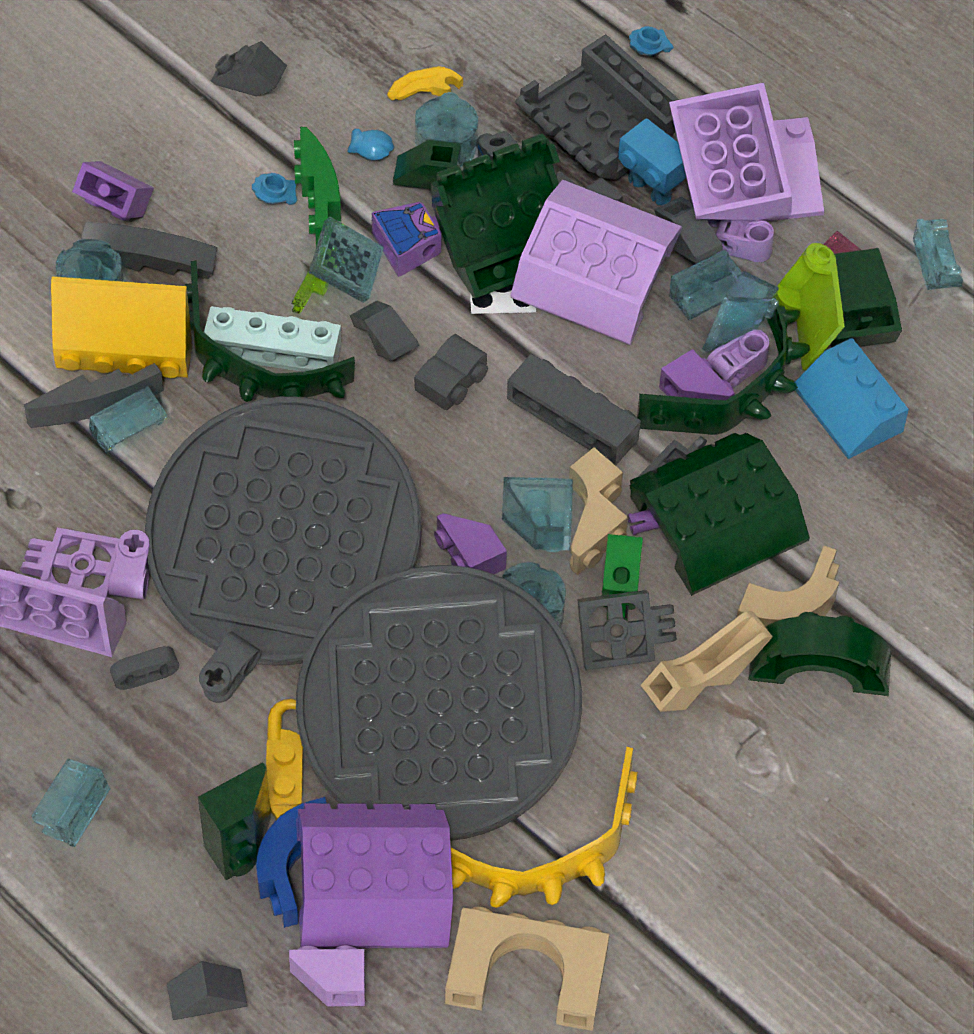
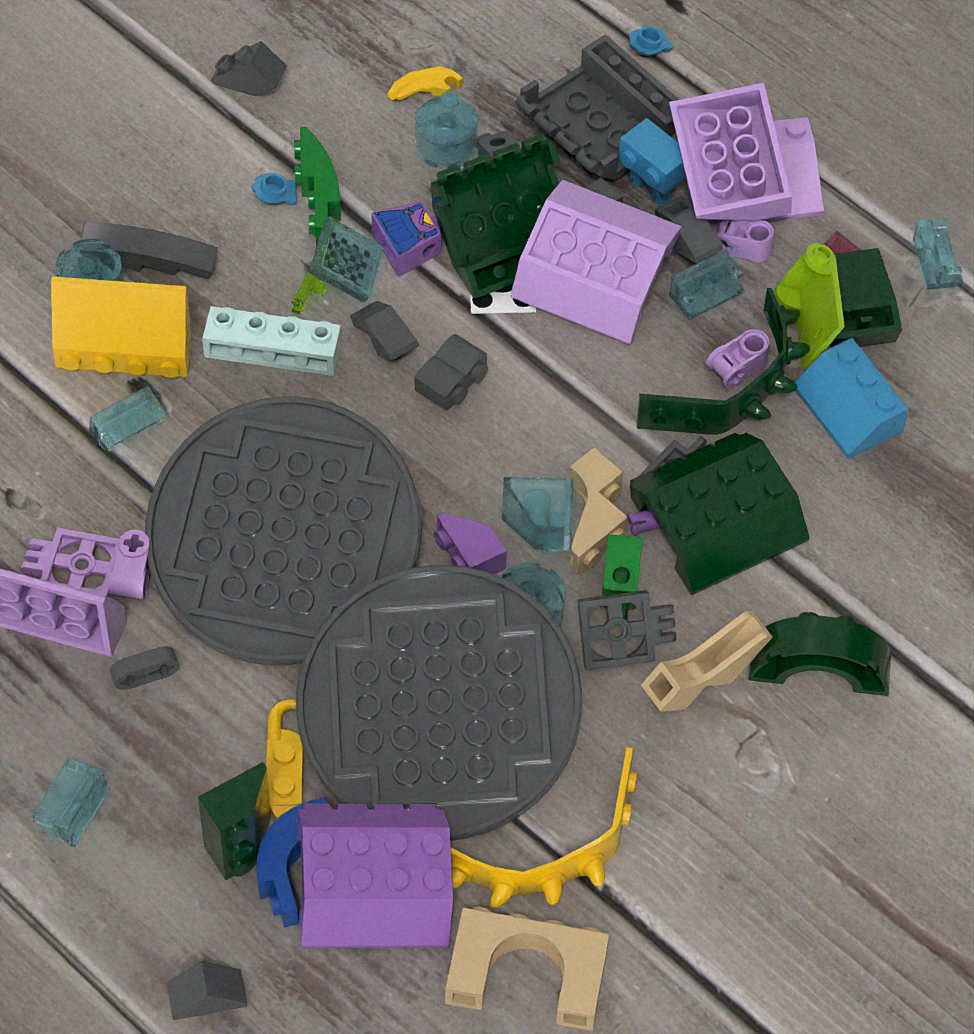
dark grey slope [24,363,164,428] -> none
medium lavender brick [72,161,154,221] -> none
dark green piece [185,260,355,402] -> none
dark grey piece [199,631,261,703] -> none
lavender slope [289,945,365,1006] -> none
dark azure animal [347,128,394,160] -> none
dark green slope [393,140,461,189] -> none
dark grey brick [507,353,641,466] -> none
medium lavender slope [659,349,735,400] -> none
clear light blue slope [702,271,779,352] -> none
tan arch [737,546,839,626] -> none

